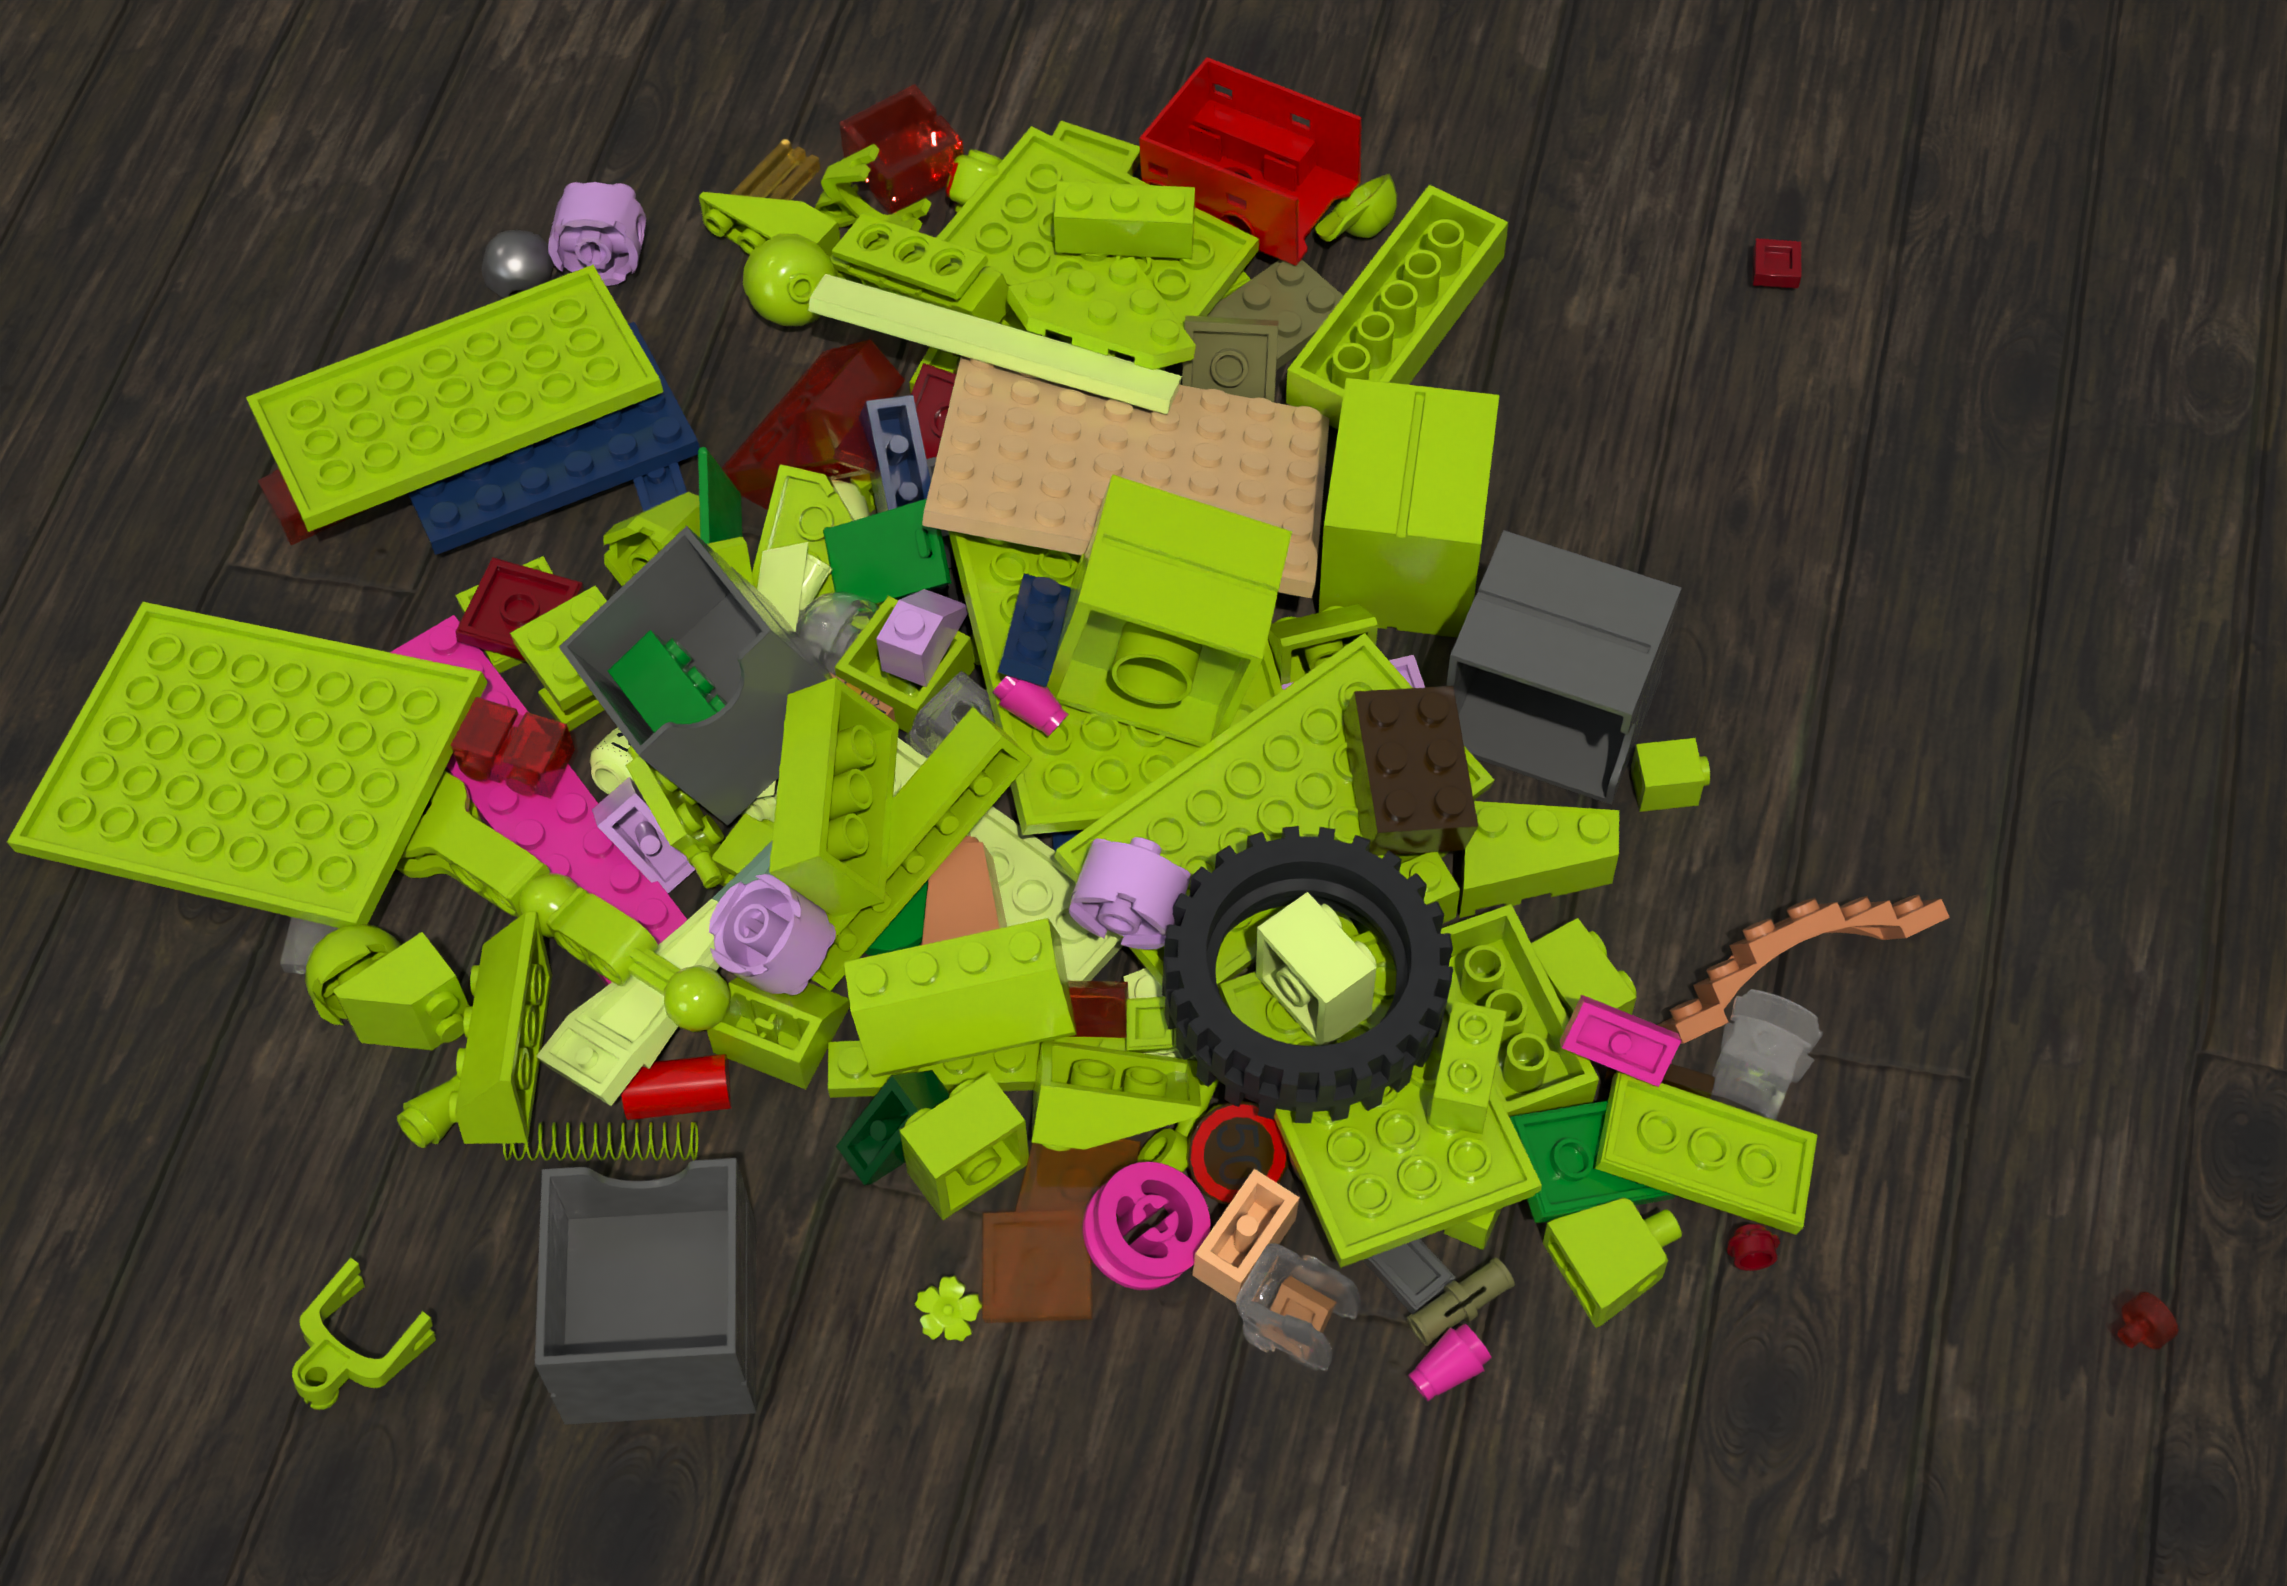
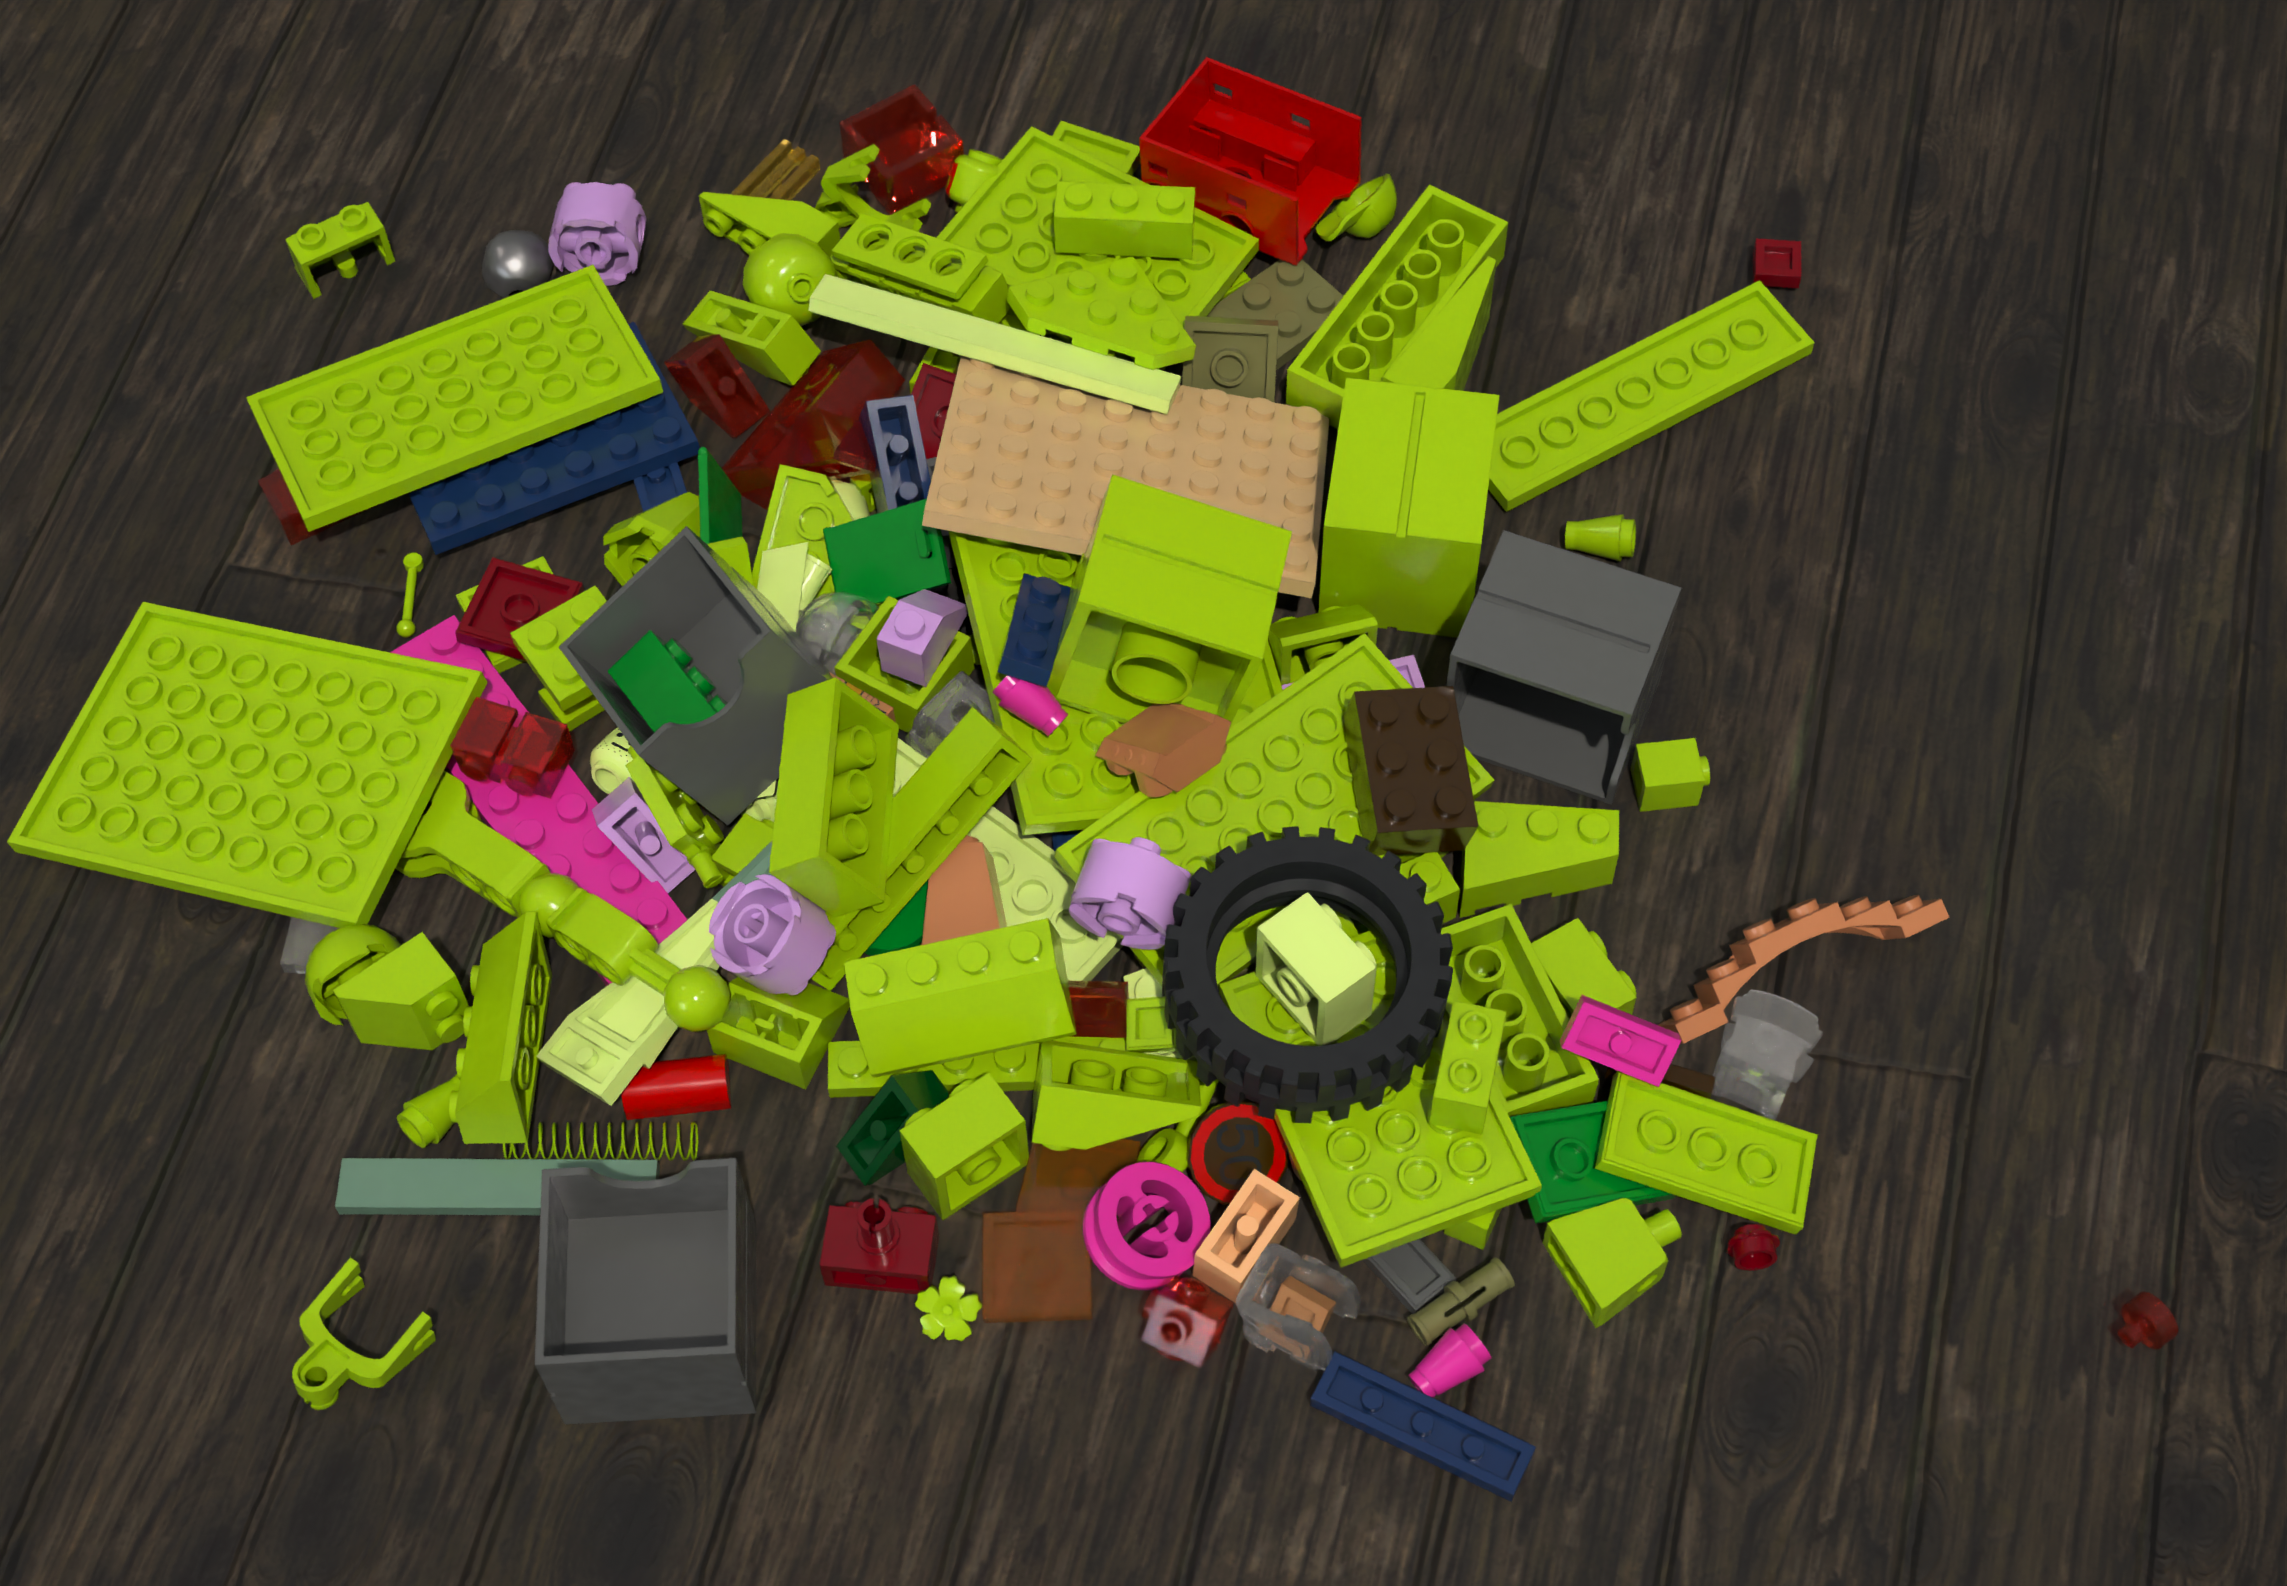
none -> lime window [285,202,395,299]
none -> sand green tile [335,1158,660,1215]
none -> lime hinge [396,552,424,638]
none -> clear red slope [664,334,770,438]
none -> lime slope [683,291,821,386]
none -> dark red brick [819,1198,940,1295]
none -> nougat slope [1096,703,1231,797]
none -> clear red brick [1142,1276,1234,1368]
none -> dark blue plate [1310,1351,1536,1502]
none -> lime slope [1382,256,1496,391]
none -> lime plate [1488,280,1814,512]
none -> lime cone [1565,514,1636,562]

